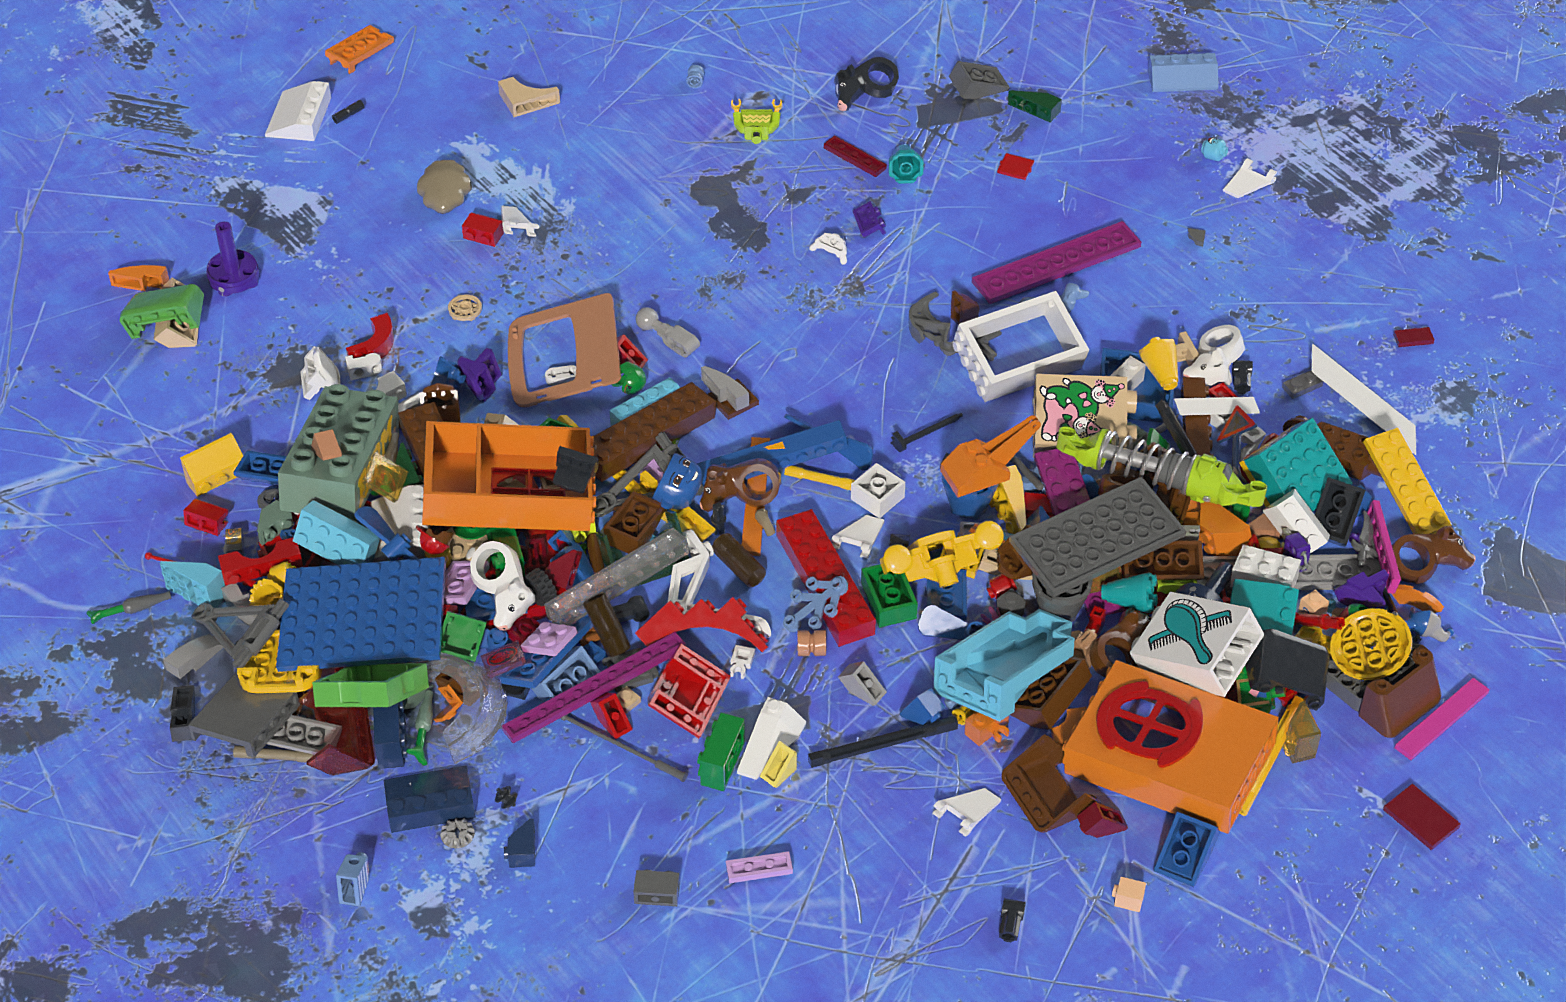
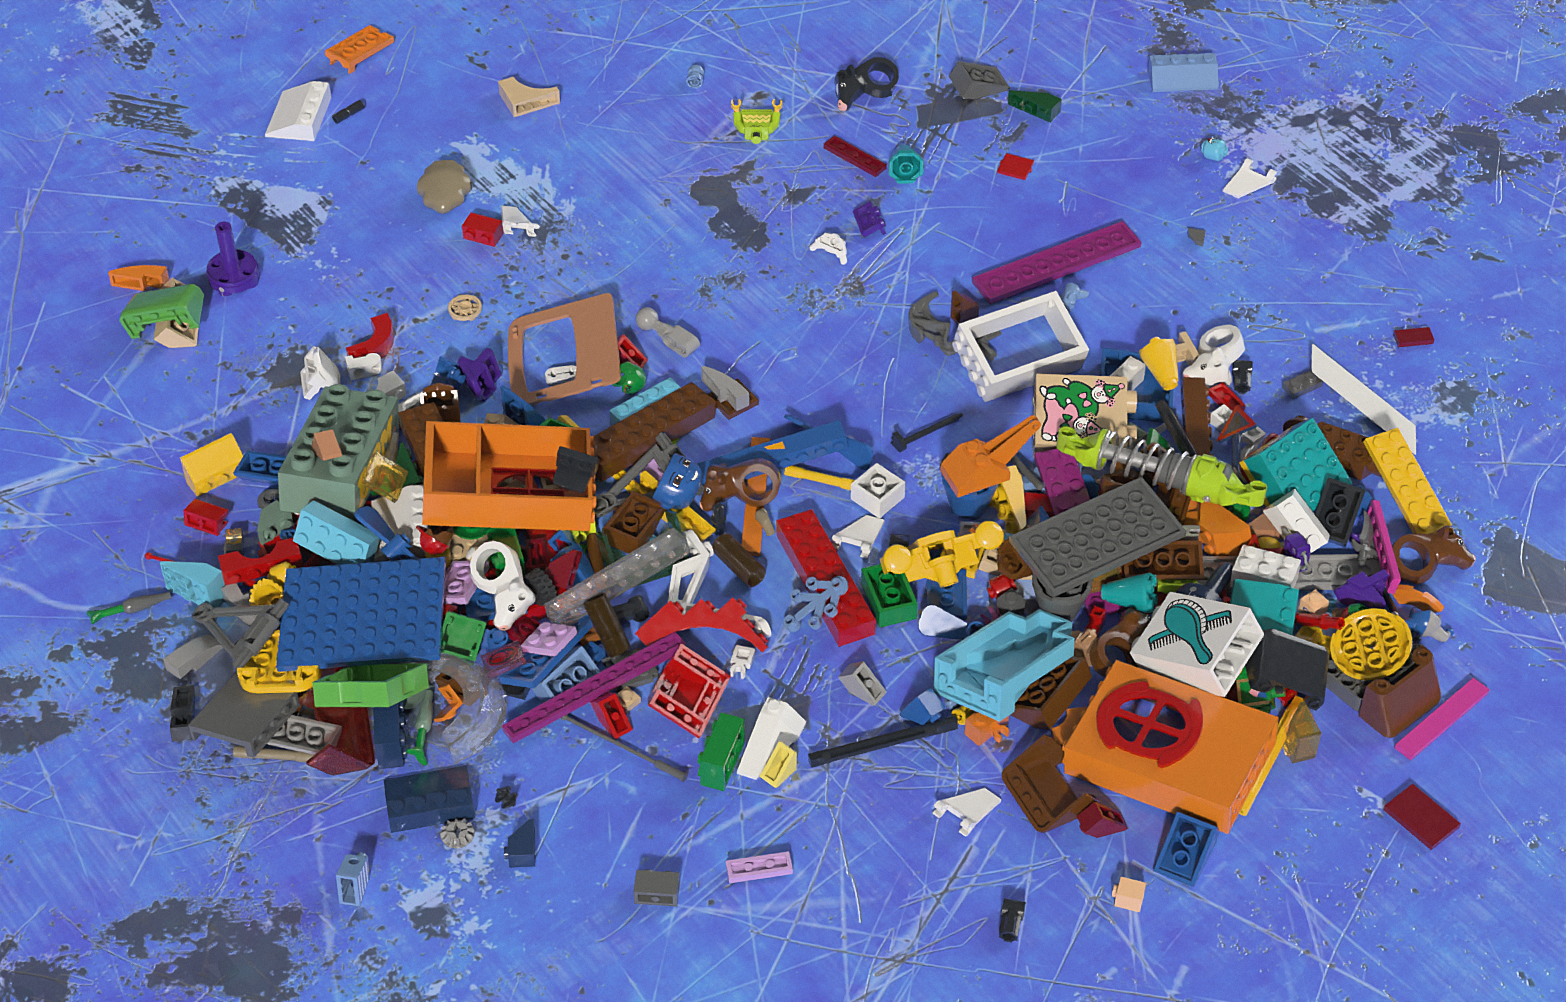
nougat wheel [797,630,826,656] -> none
white sticker [1174,397,1260,415] -> none
none -> blue slope [500,385,545,426]

